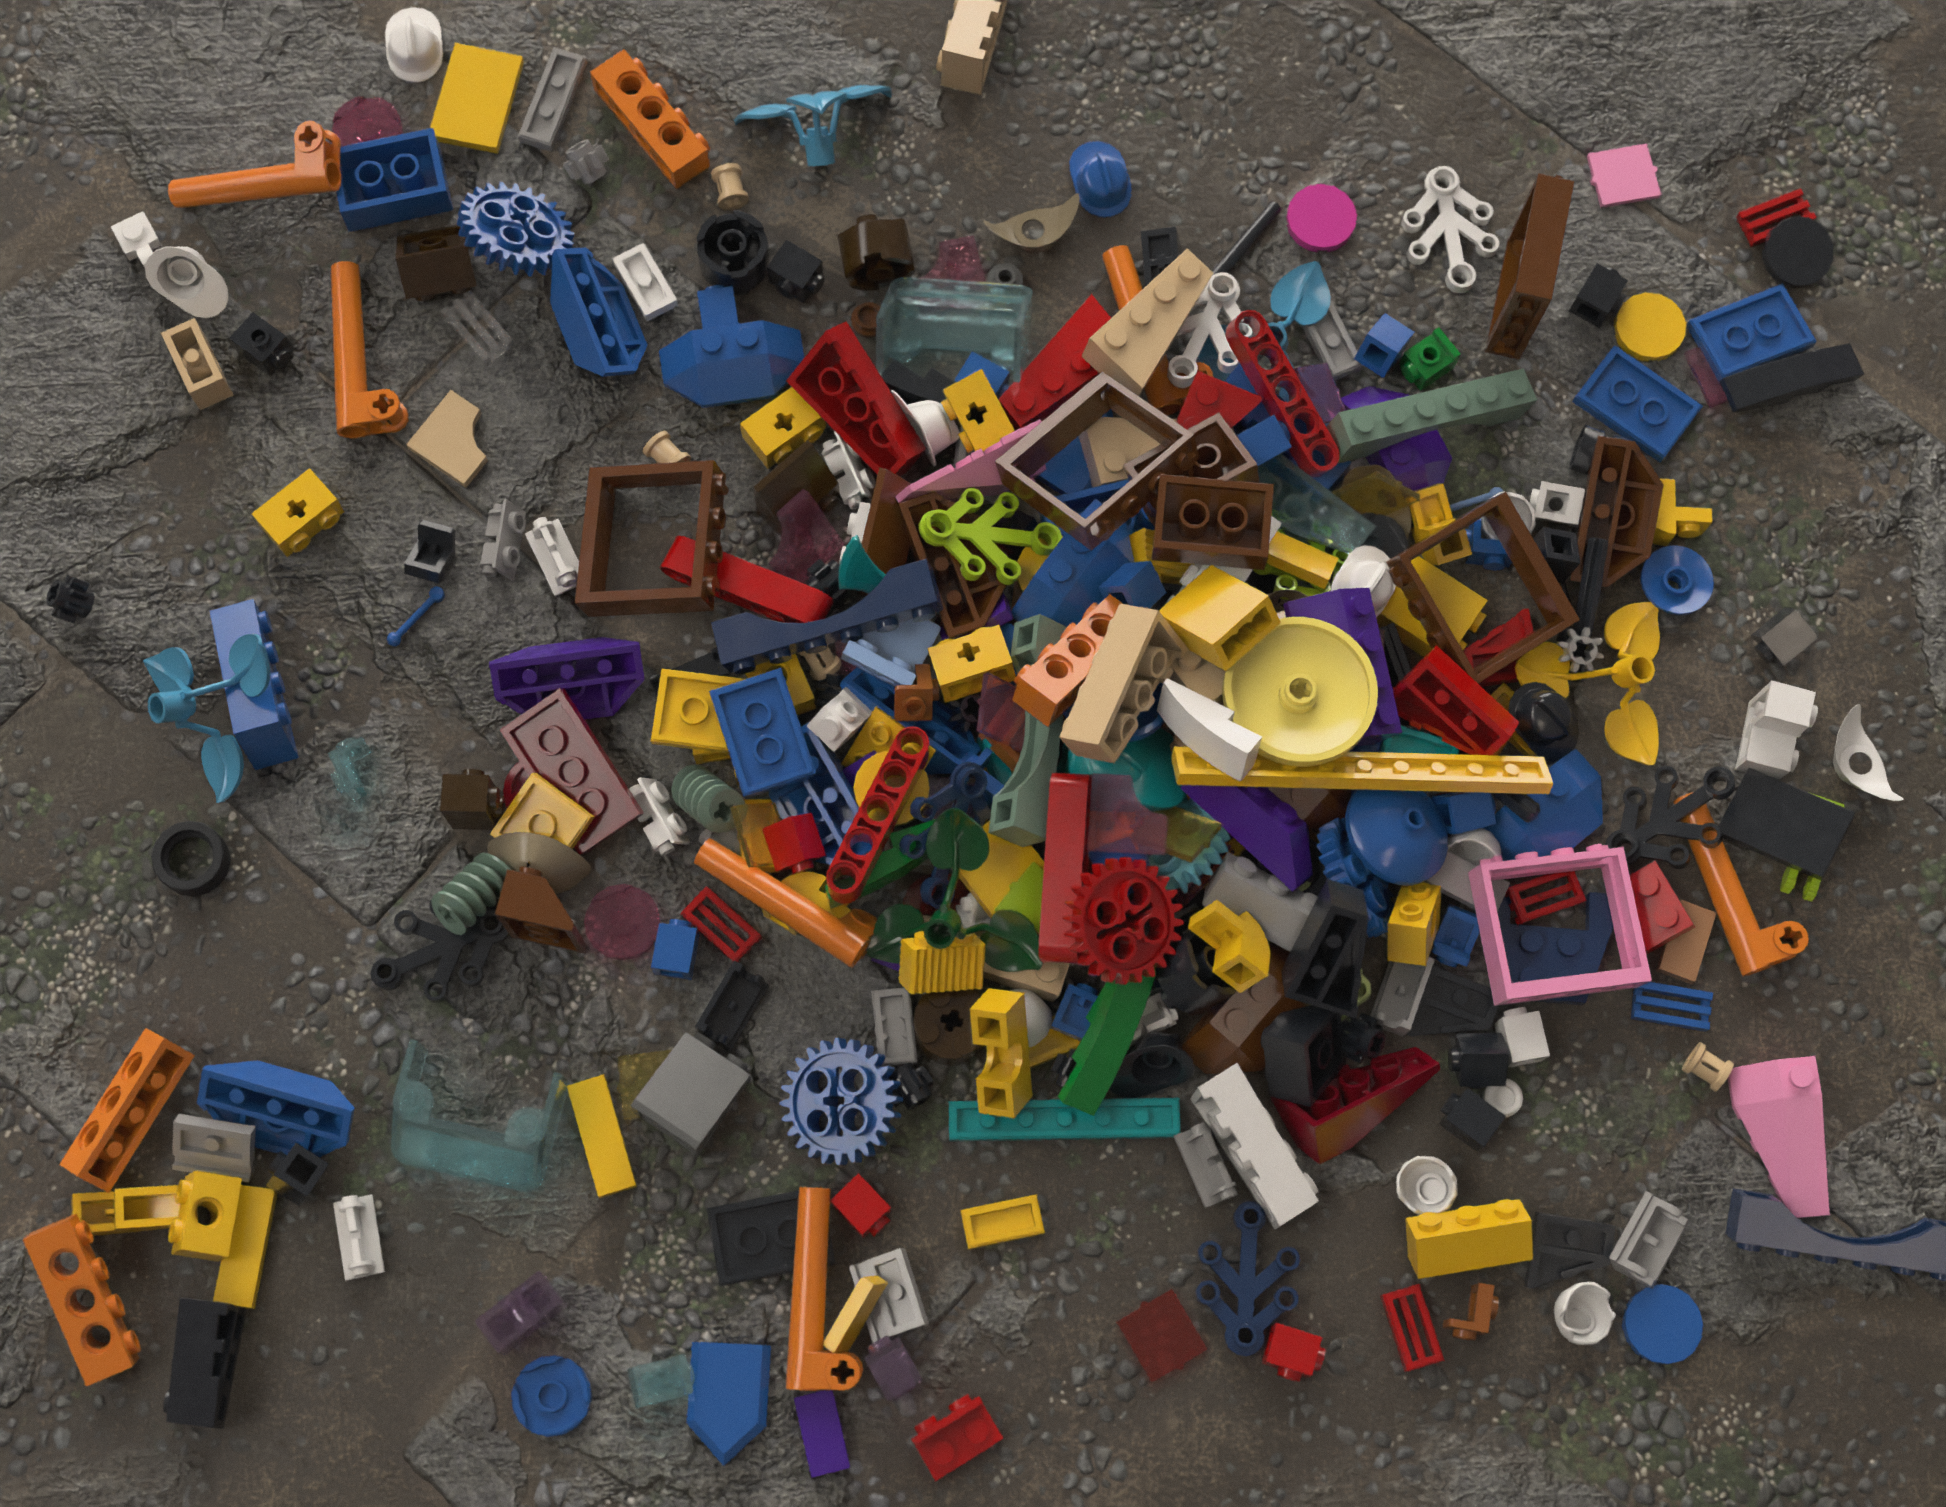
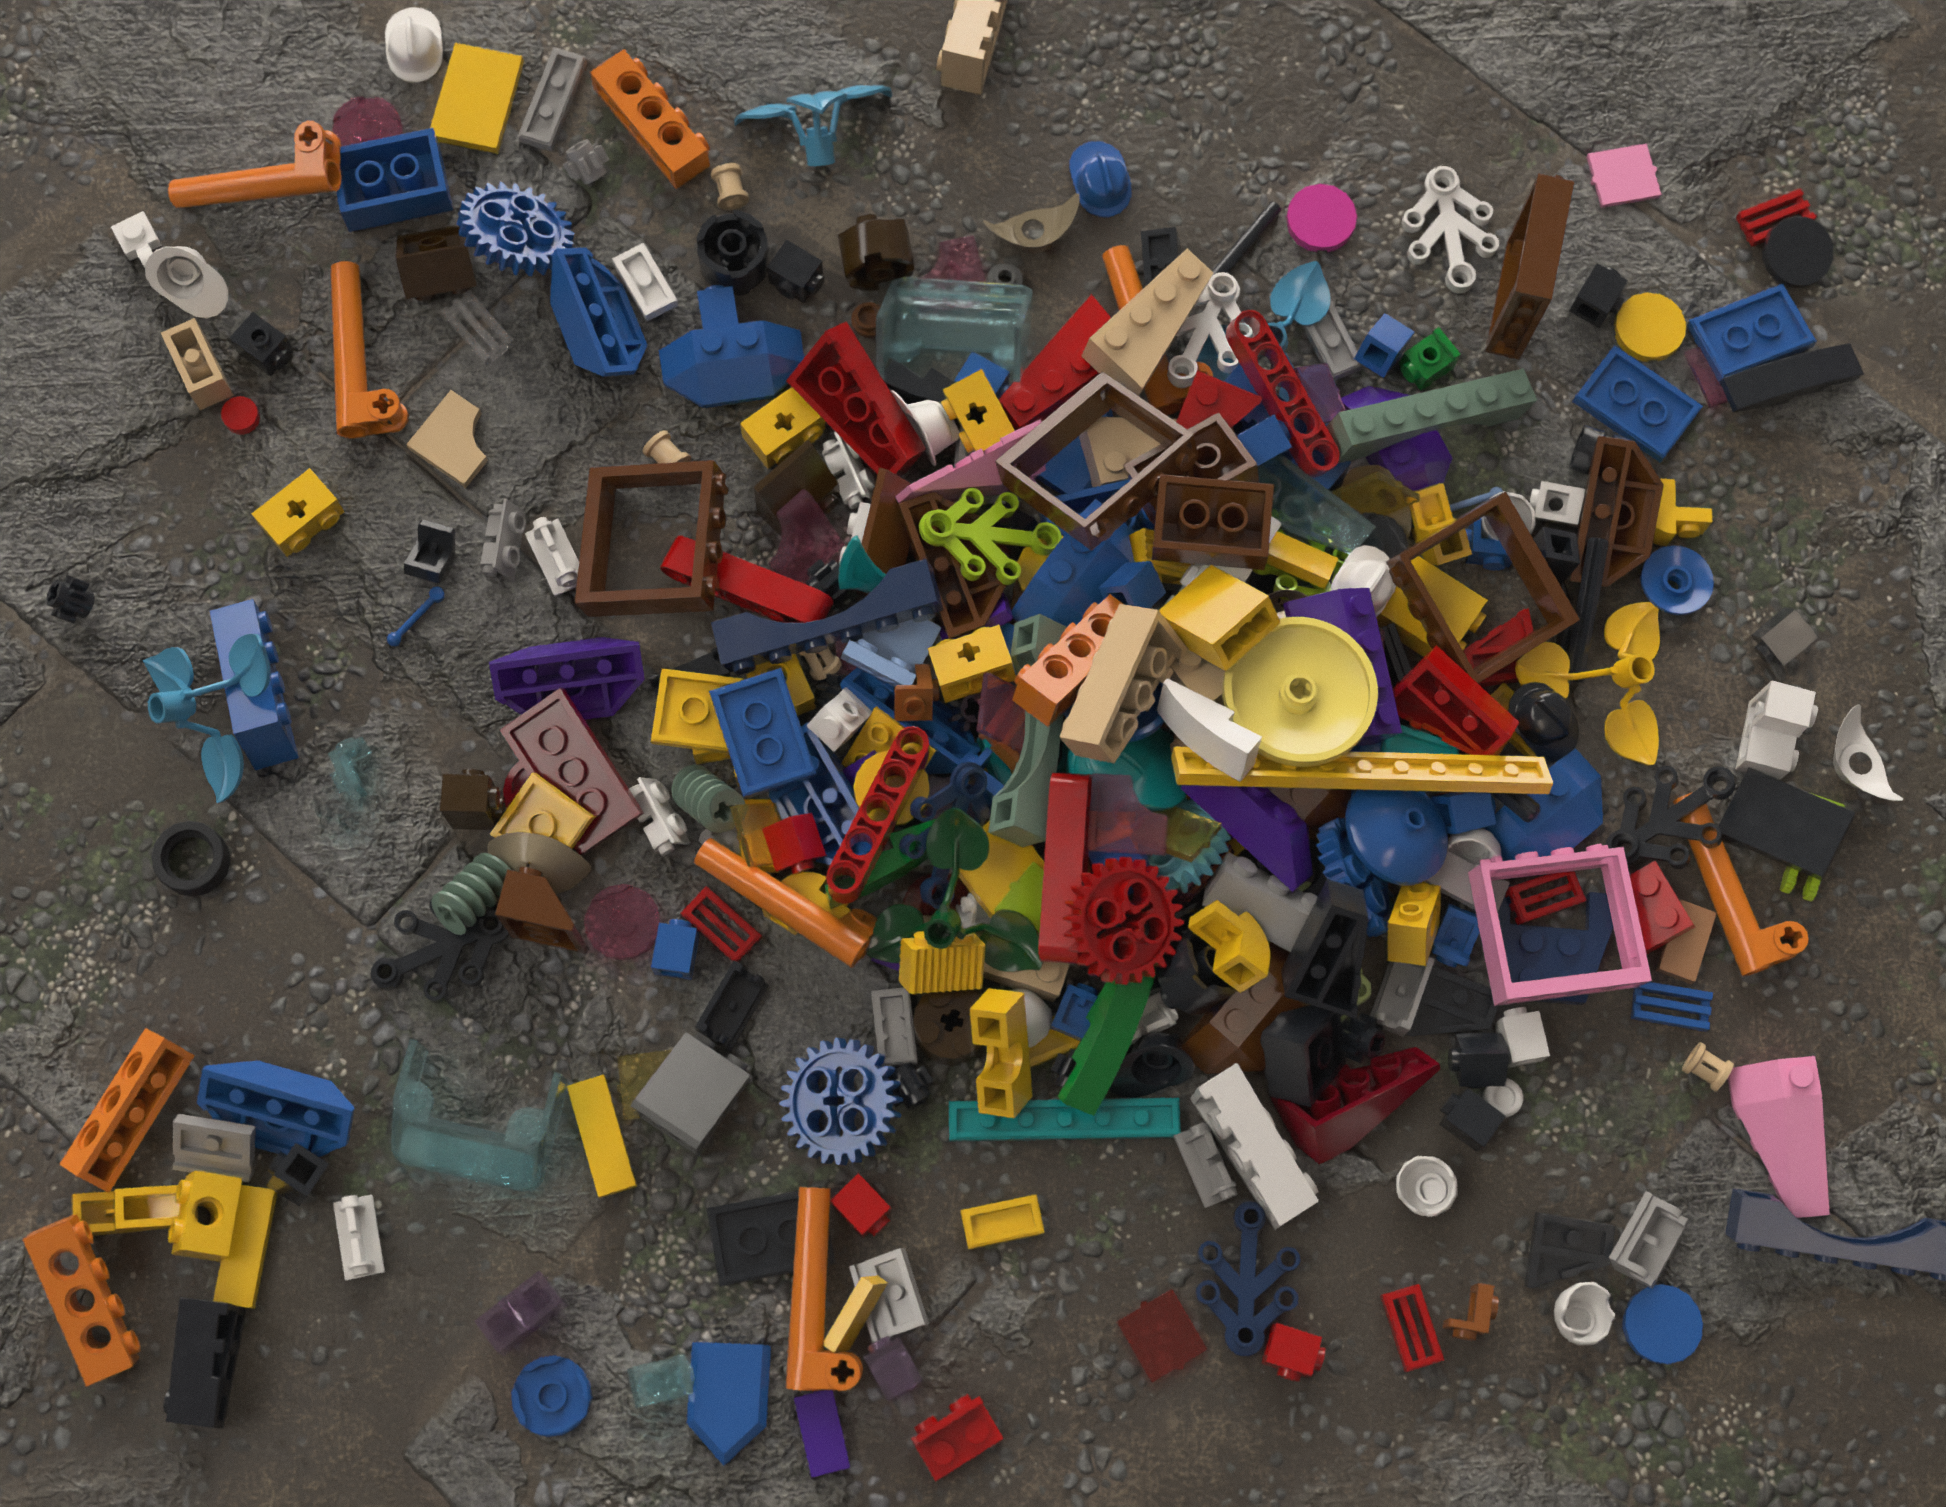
yellow brick [1406,1199,1533,1279] -> none
light grey gear [1557,627,1604,673] -> none
none -> red tile [221,396,260,435]

